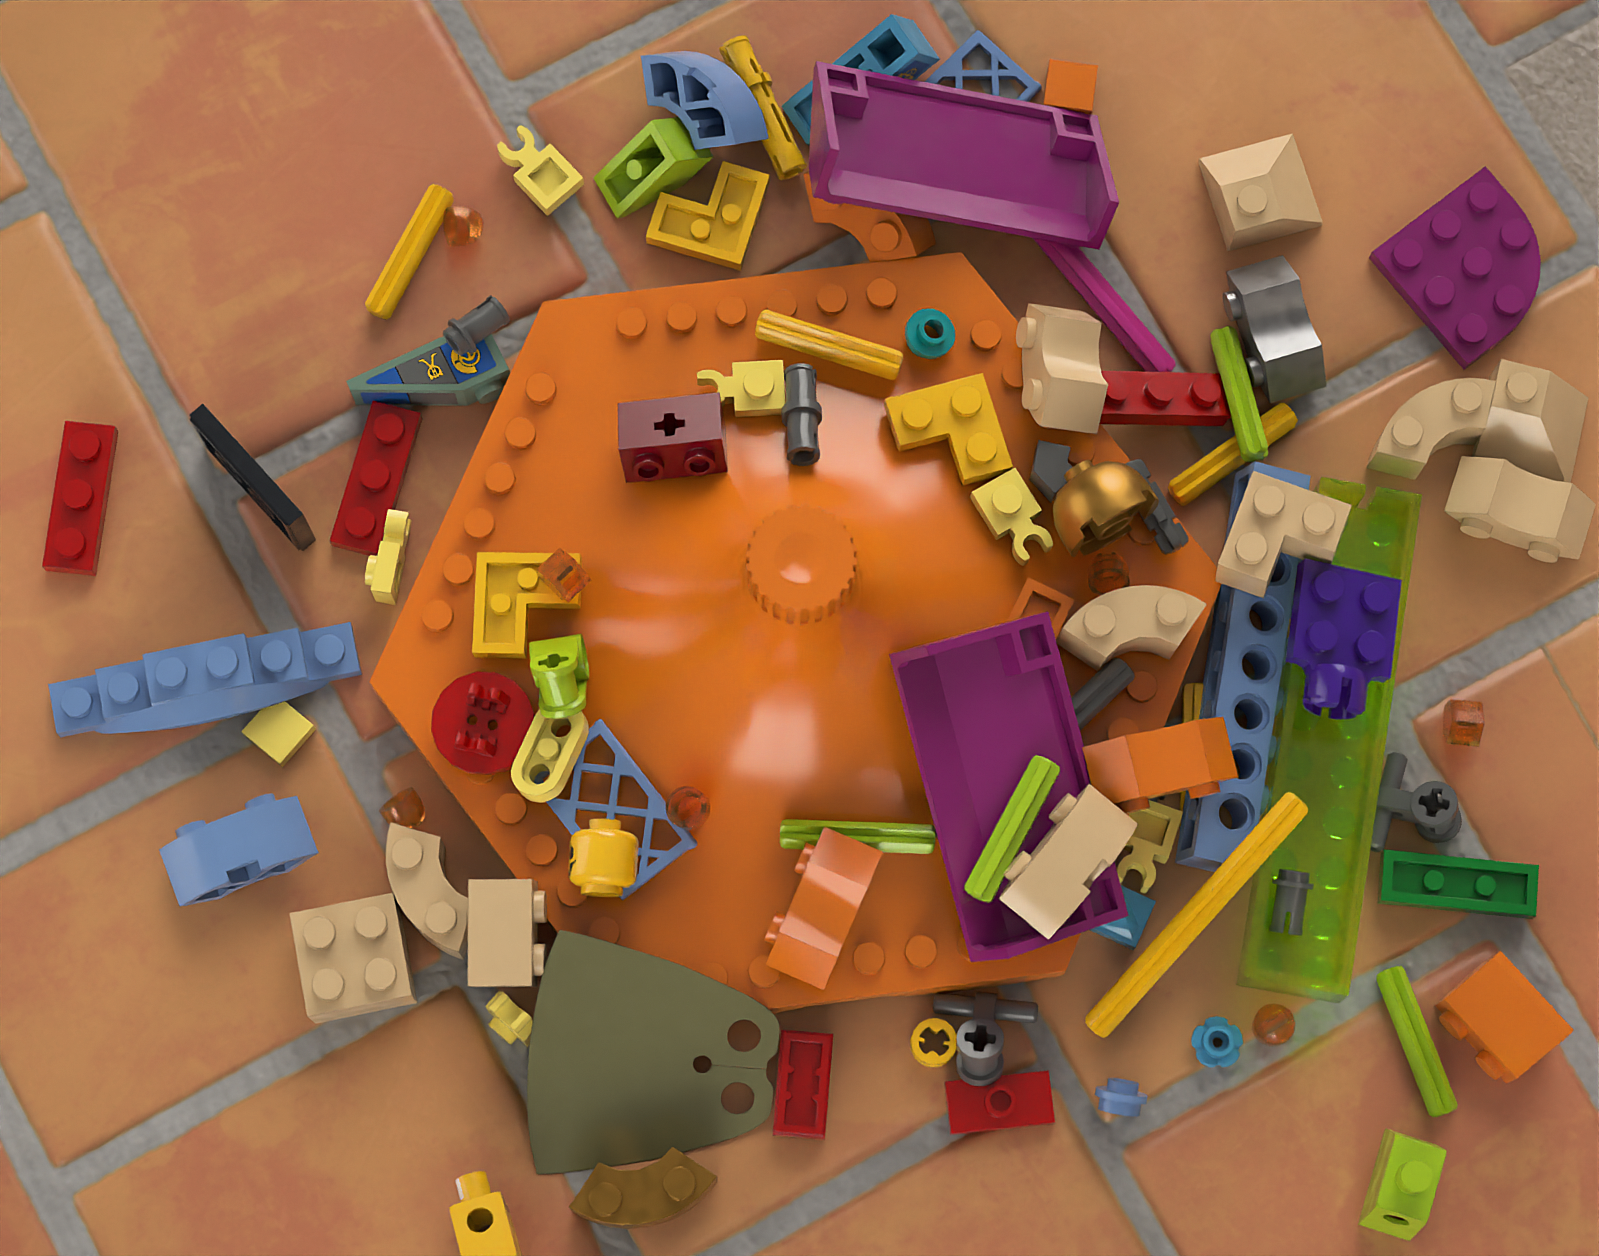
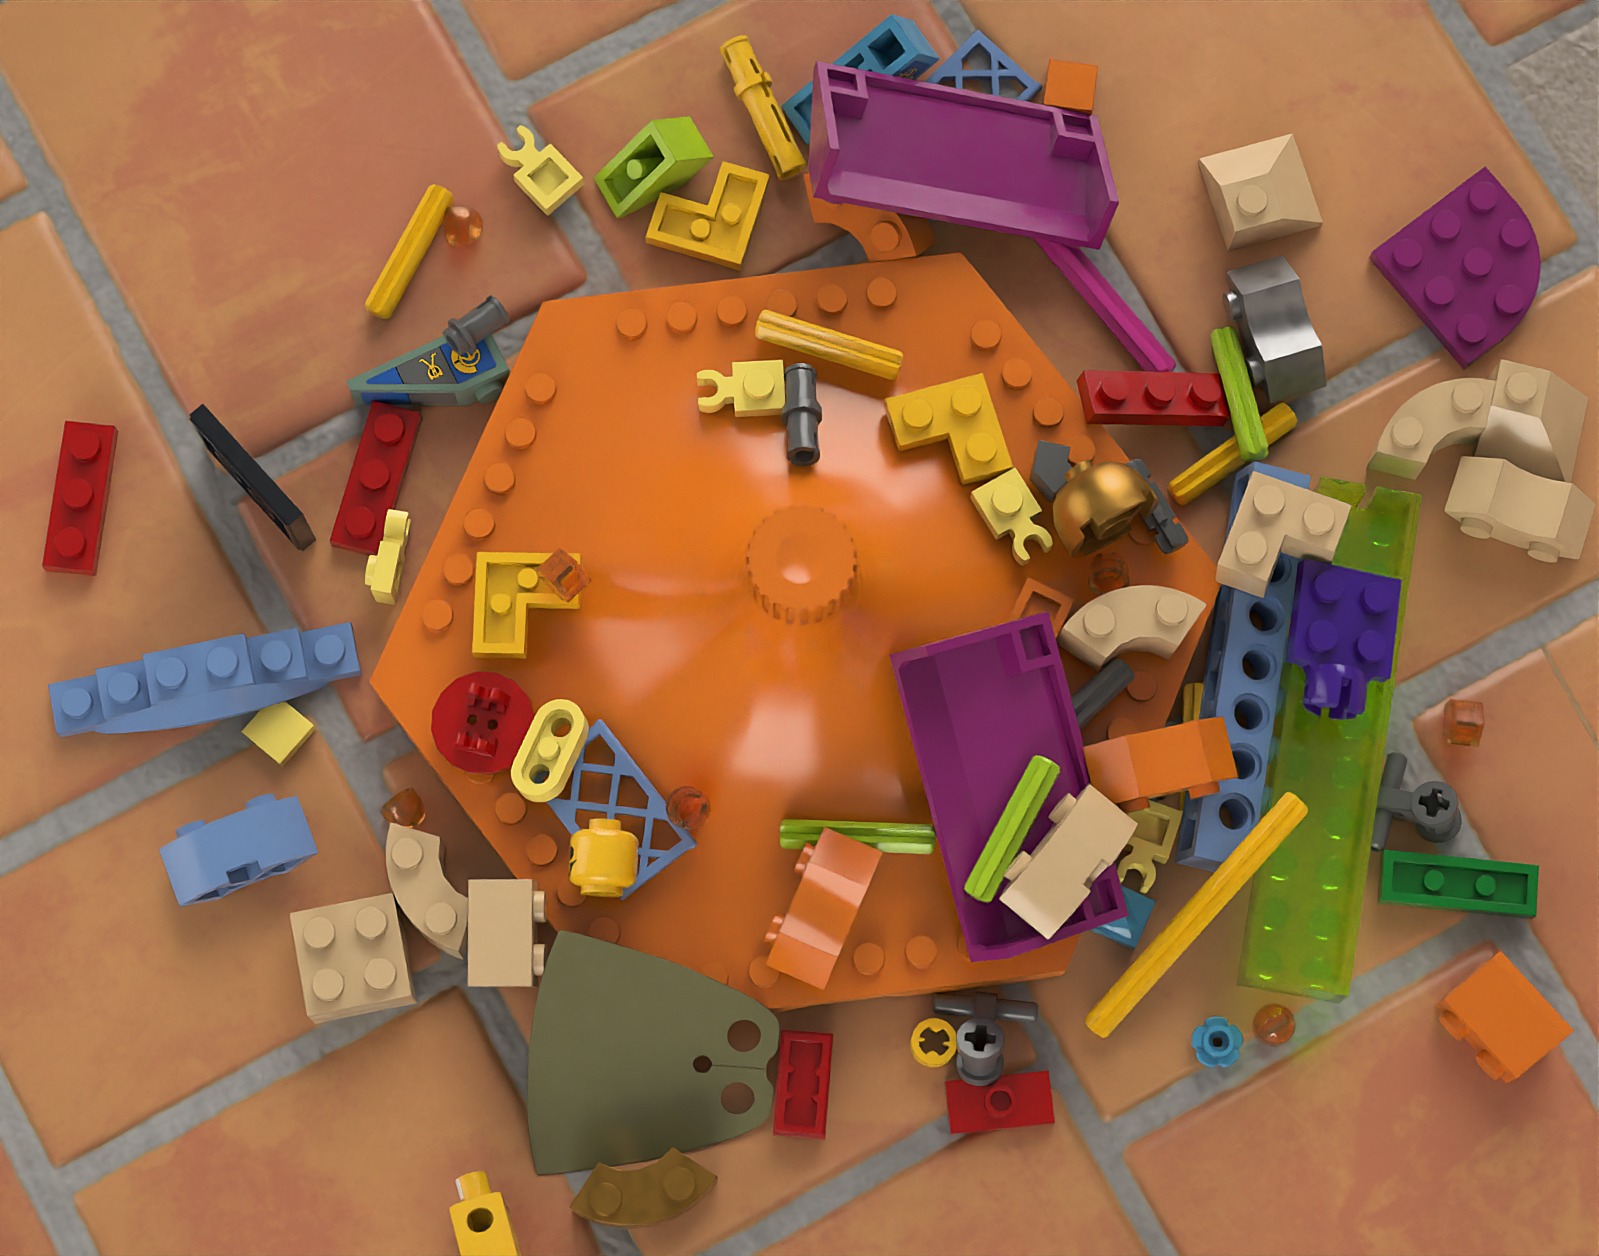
light yellow plate [485,991,533,1047] -> none
lime piece [529,634,589,719] -> none
brick [618,392,728,483] -> none
medium blue brick [641,51,769,150] -> none
teal plate [905,309,955,359] -> none
tan brick [1016,303,1108,434] -> none
medium blue plate [1095,1078,1148,1117] -> none
dark grey pin [1269,869,1314,936] -> none
lime torso [1358,1129,1447,1241] -> none
lime axle [1376,966,1458,1117] -> none

